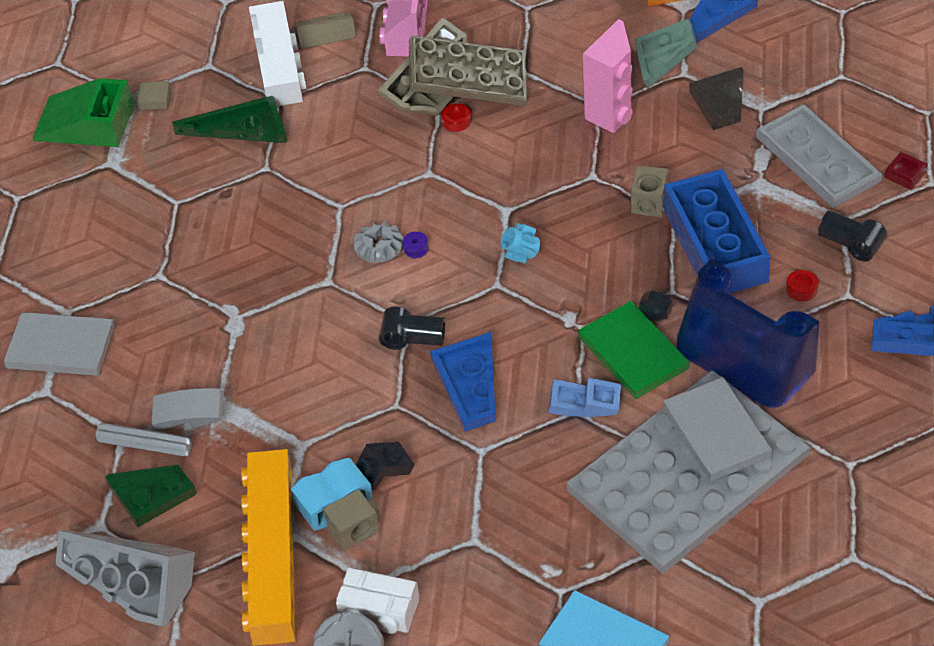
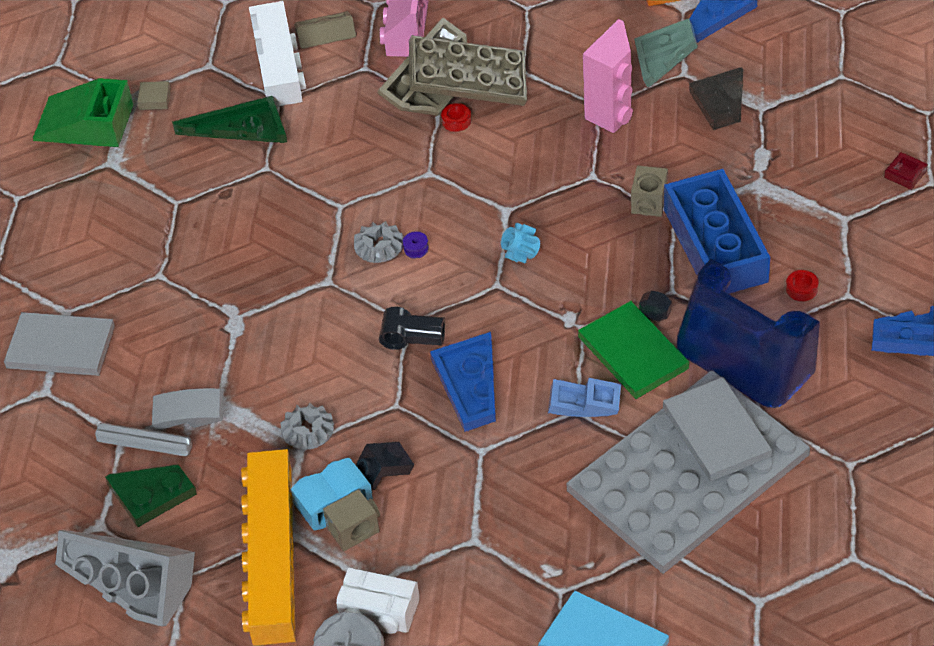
light grey tile [756,104,882,208] -> none
black piece [818,210,888,262] -> none
none -> light grey gear [280,402,334,450]

